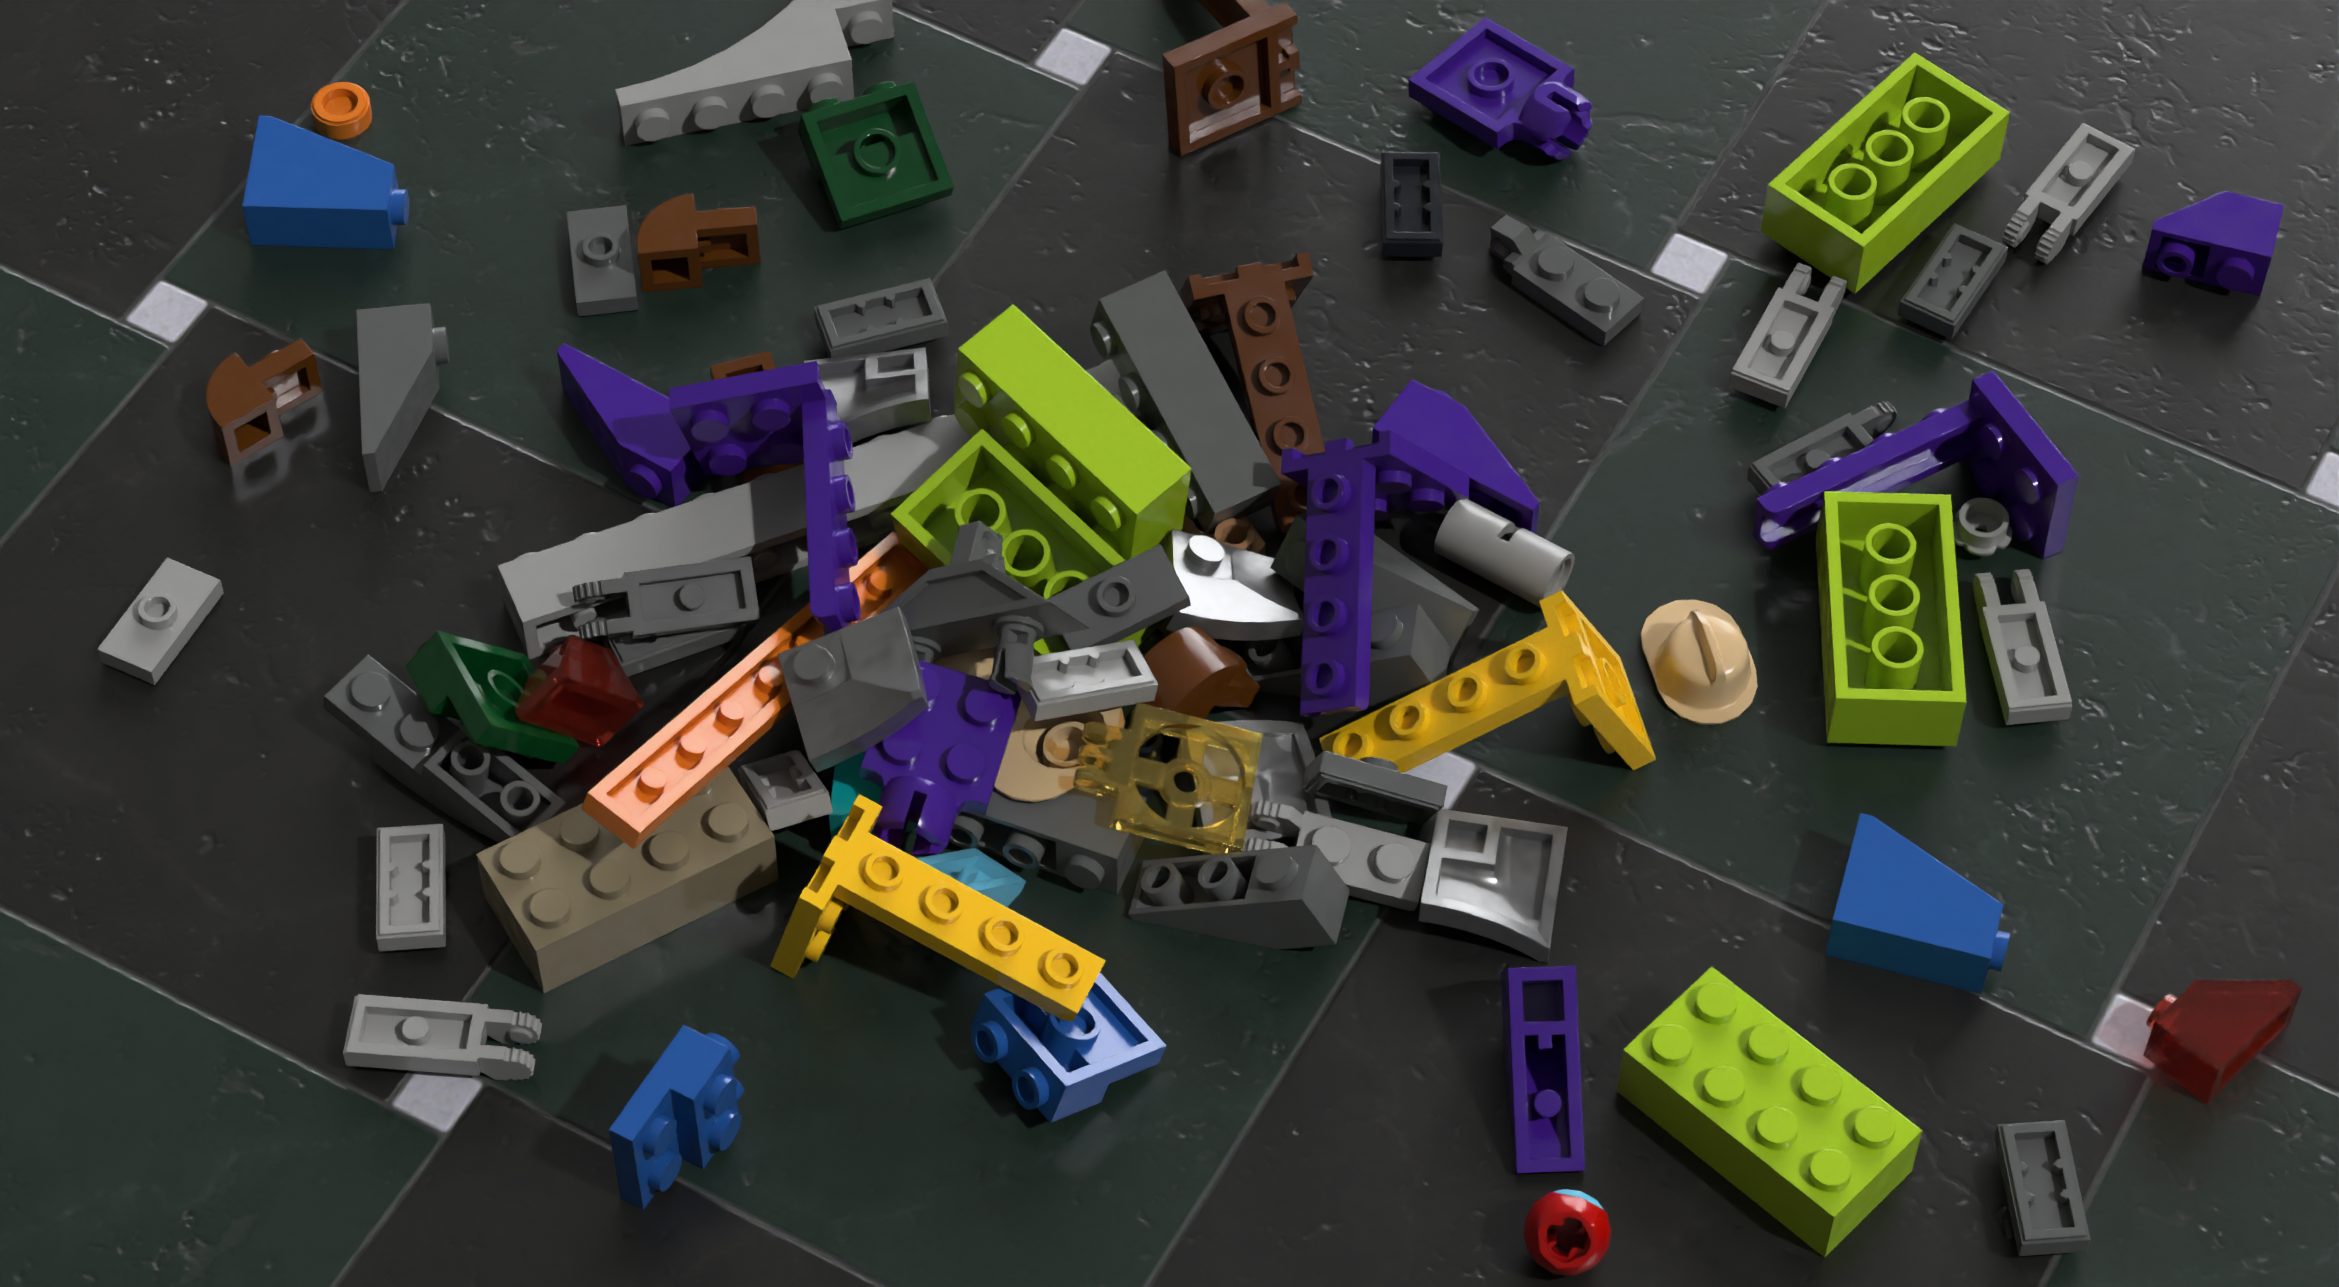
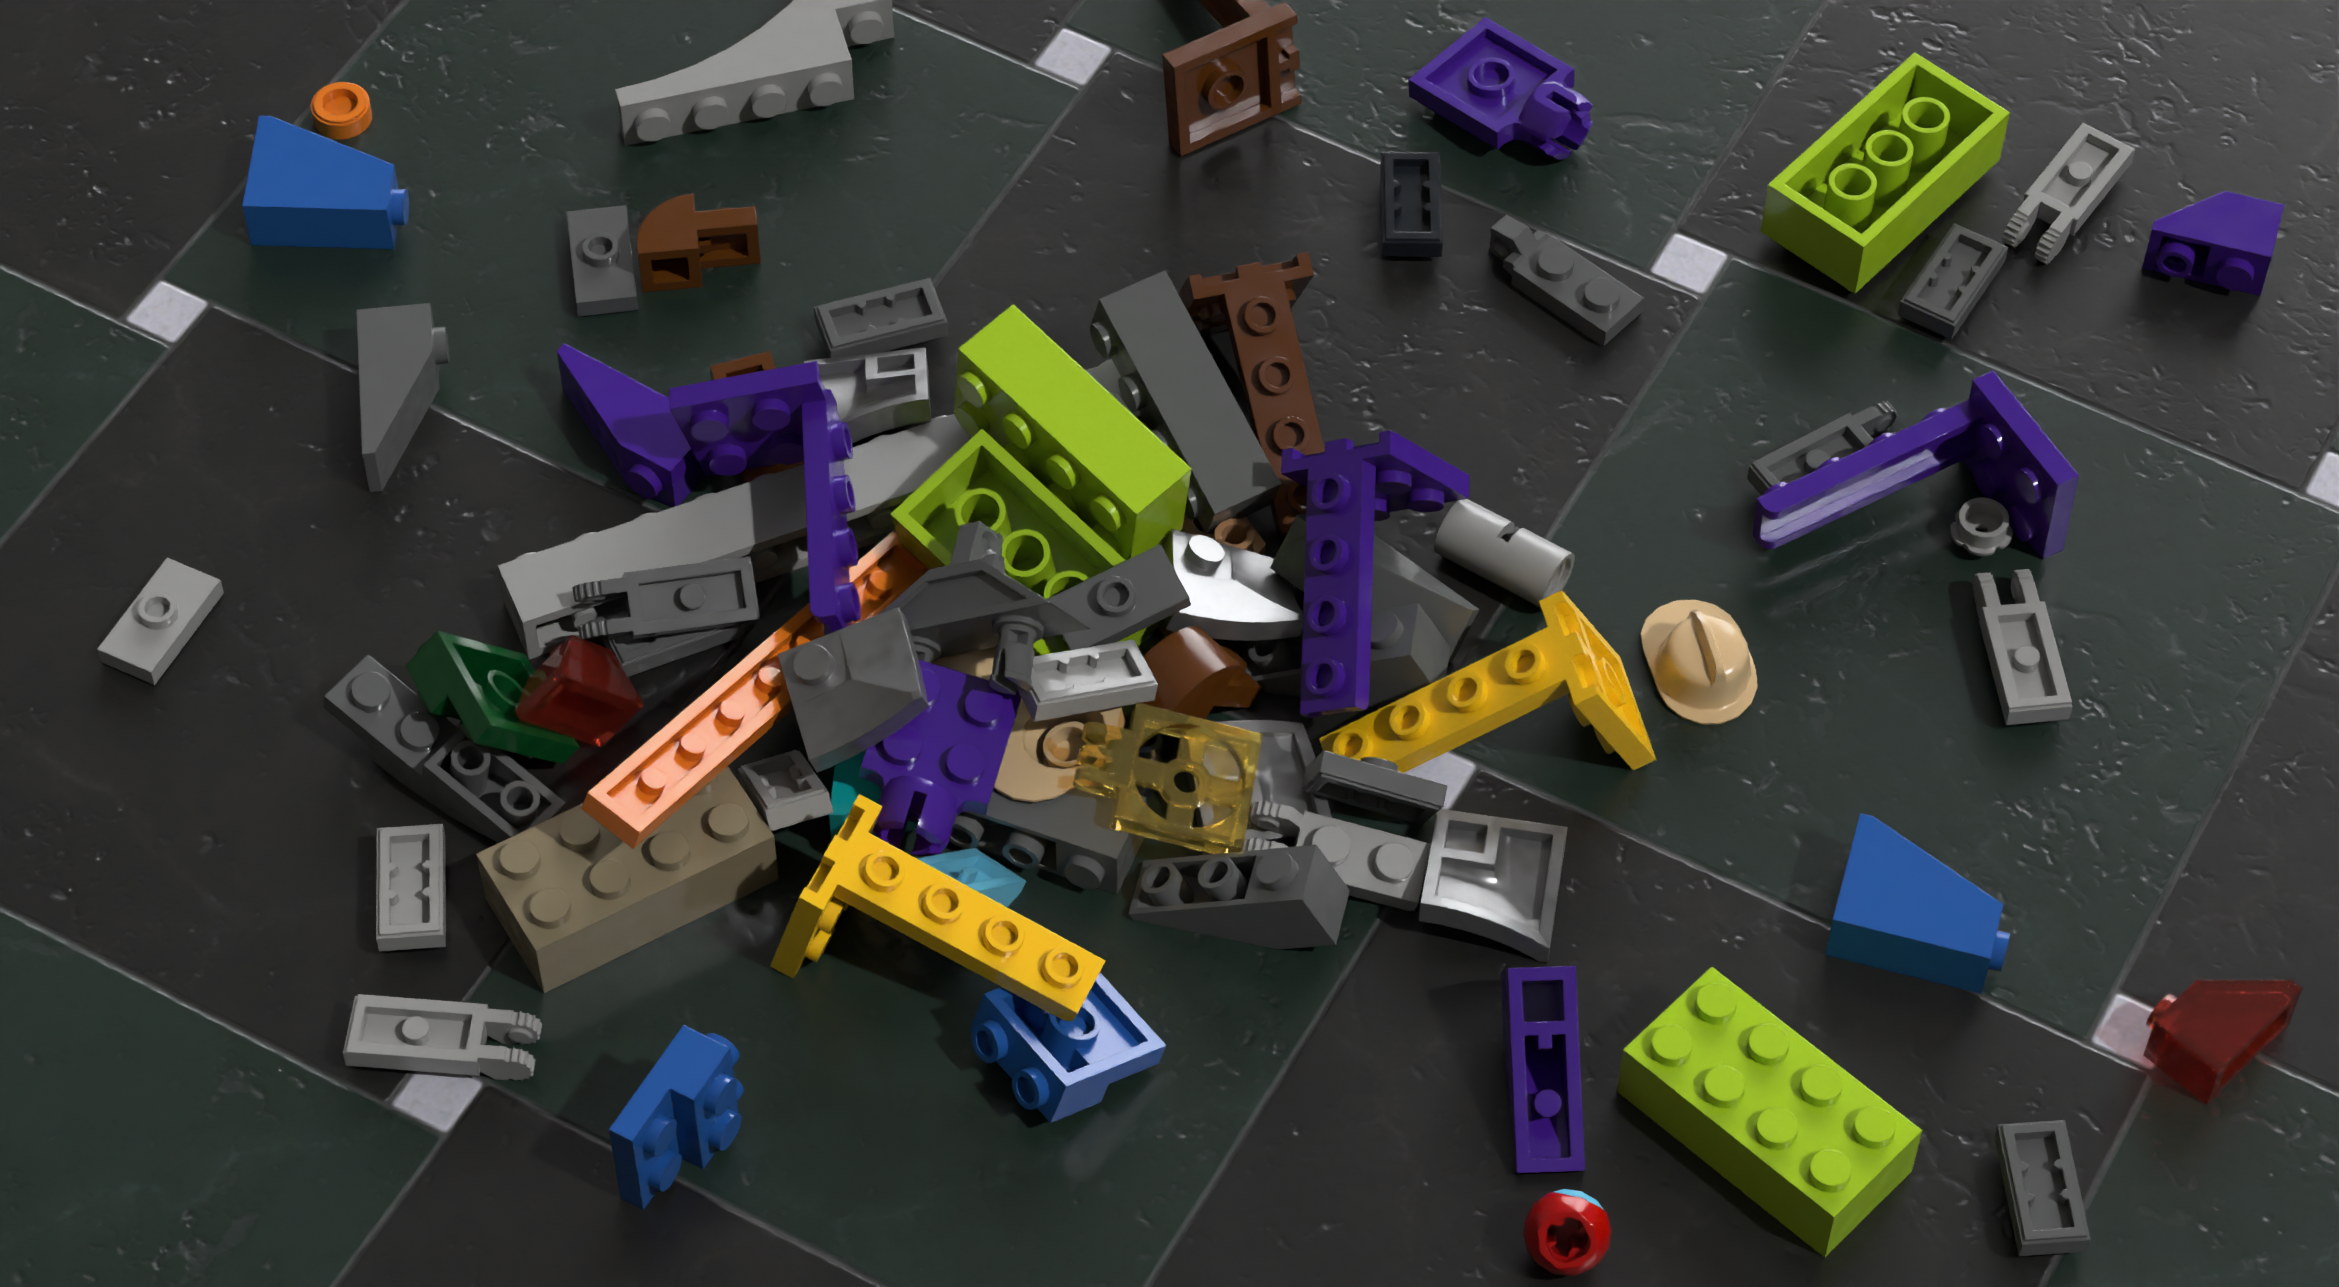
reddish brown brick [206,338,323,466] -> none
dark green plate [798,81,954,229] -> none
dark purple slope [1372,379,1540,534] -> none
light grey hinge [1729,263,1847,408] -> none
lime brick [1816,491,1967,746] -> none

